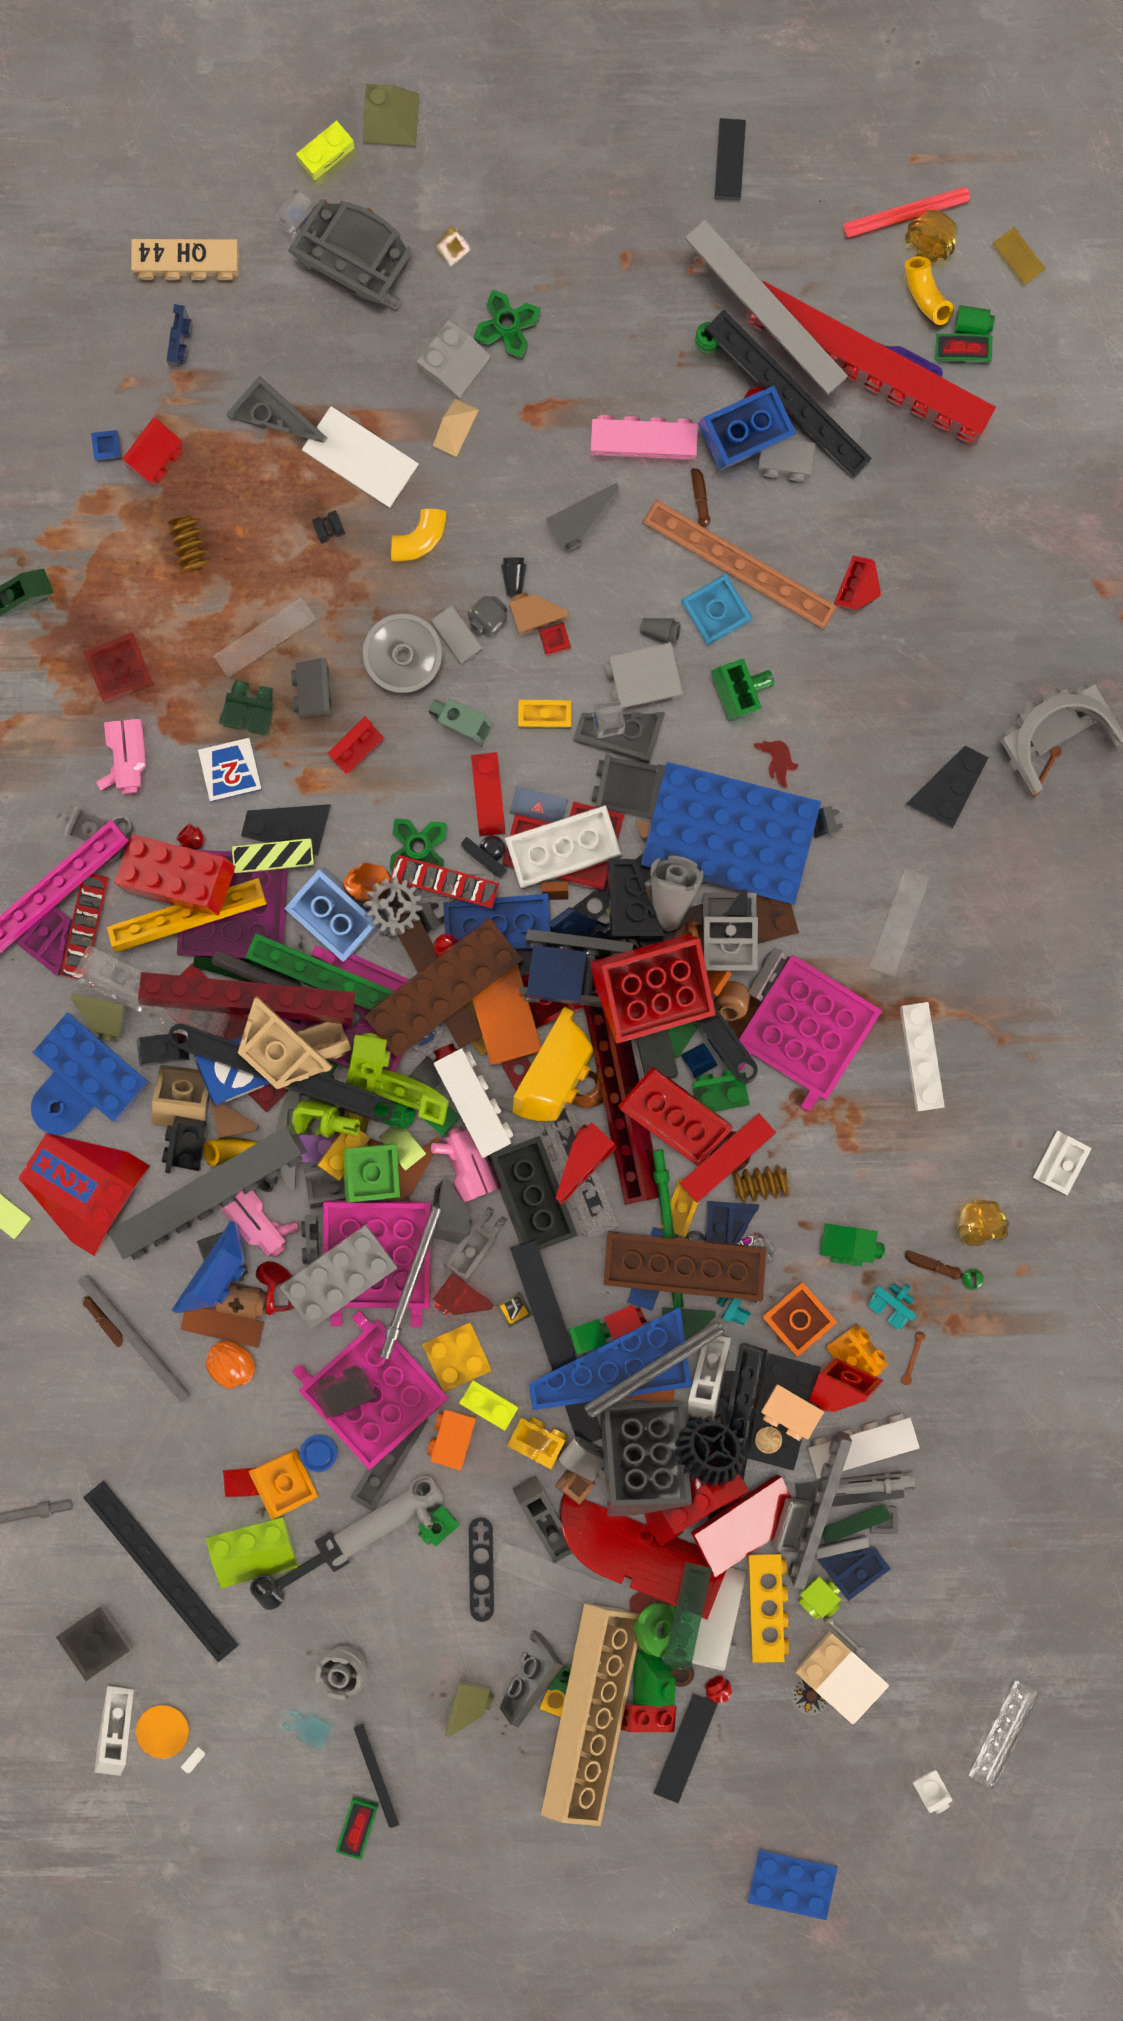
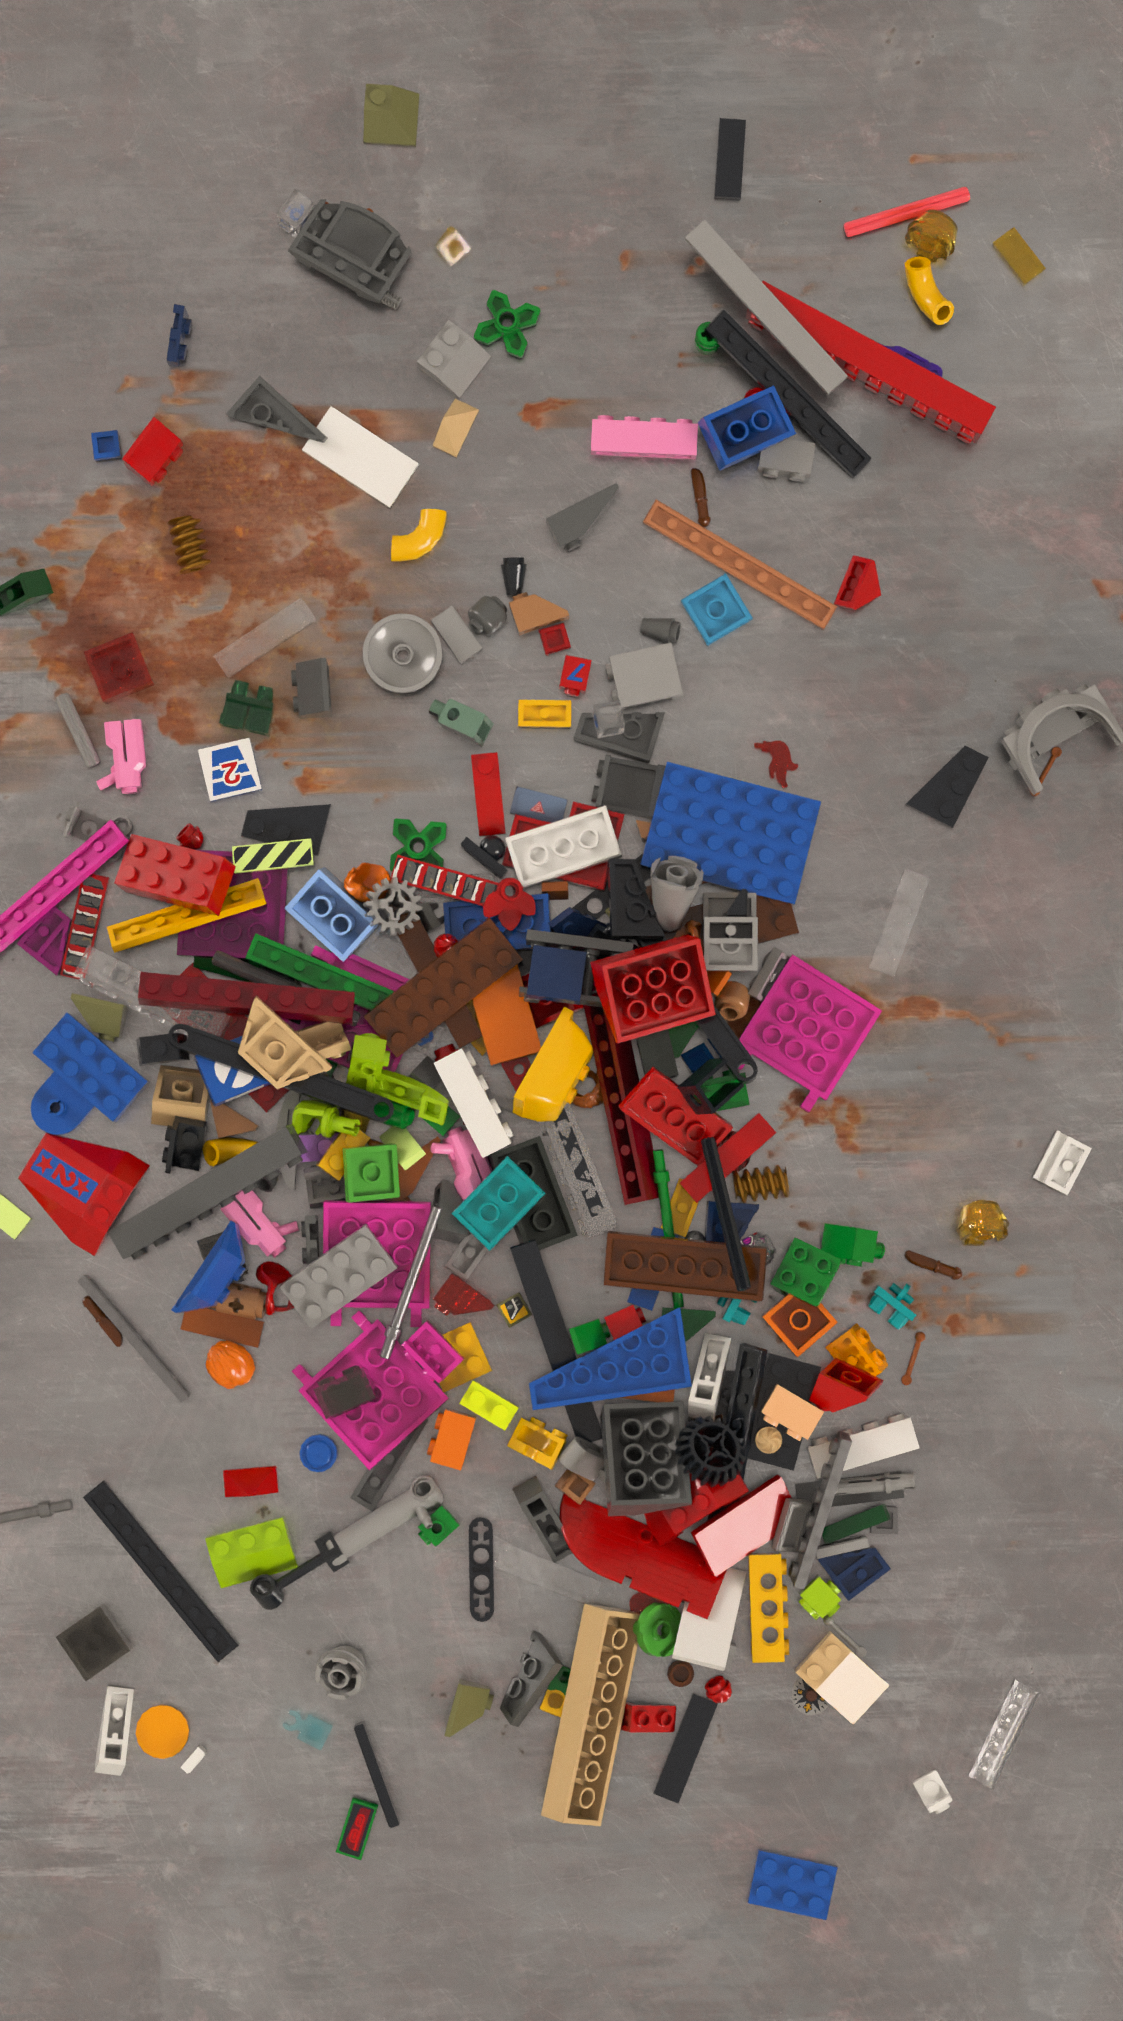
tan brick [131,239,239,280] -> none
light orange tile [248,1449,318,1520] -> none
neon yellow brick [296,120,355,181] -> none
black wheel [312,510,345,544] -> none
red bracket [327,716,384,774] -> none
red slope [556,1122,617,1205] -> none
flat silver axle [585,1322,724,1418] -> none
green slope [633,1650,676,1707] -> none
clear green plate [663,1562,712,1672] -> none
green brick [711,658,774,721] -> none
dark grey tile [814,806,843,838] -> none
white brick [900,1002,945,1112] -> none
slope [935,333,993,363] -> none
green brick [955,305,995,335] -> none
green hinge [962,1268,984,1290] -> none
none -> light grey axle [56,693,100,767]
none -> dark pink bracket [401,1321,465,1383]
none -> teal tile [451,1156,546,1251]
none -> red plate [483,878,536,931]
none -> red brick [559,655,592,697]
none -> black piece [678,1058,744,1115]
none -> black axle [701,1137,751,1291]
none -> green bracket [770,1237,841,1307]

